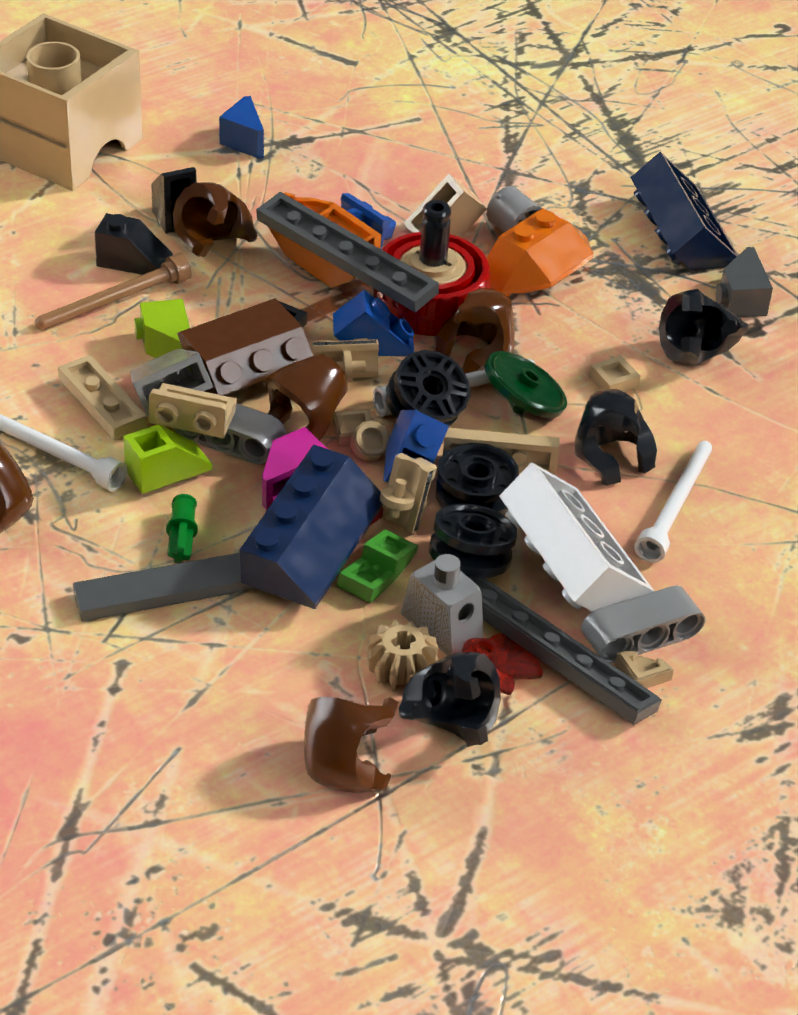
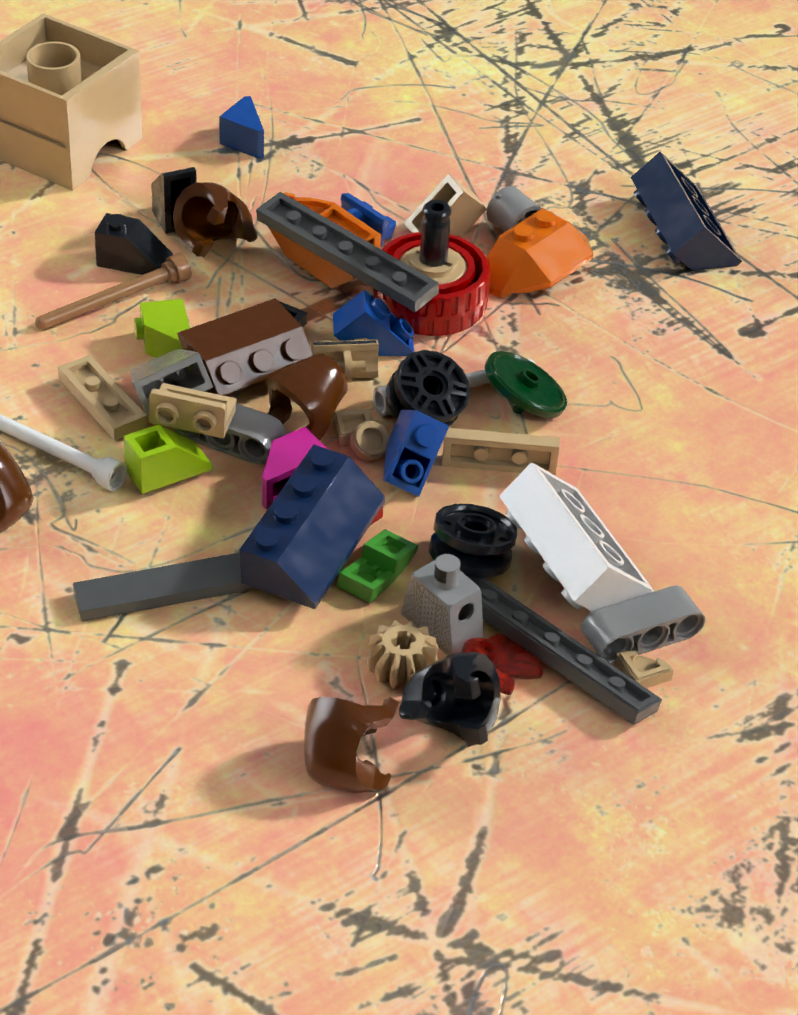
green axle [166,494,198,564] -> none
tan hips [380,453,437,534] -> none
reddish brown piece [435,288,515,374] -> none
black wheel [435,443,519,515] -> none
black piece [574,389,657,485] -> none
tan tile [589,355,641,392] -> none
white piece [634,441,712,563] -> none
black piece [659,289,749,366] -> none
dark grey slope [715,247,773,317] -> none

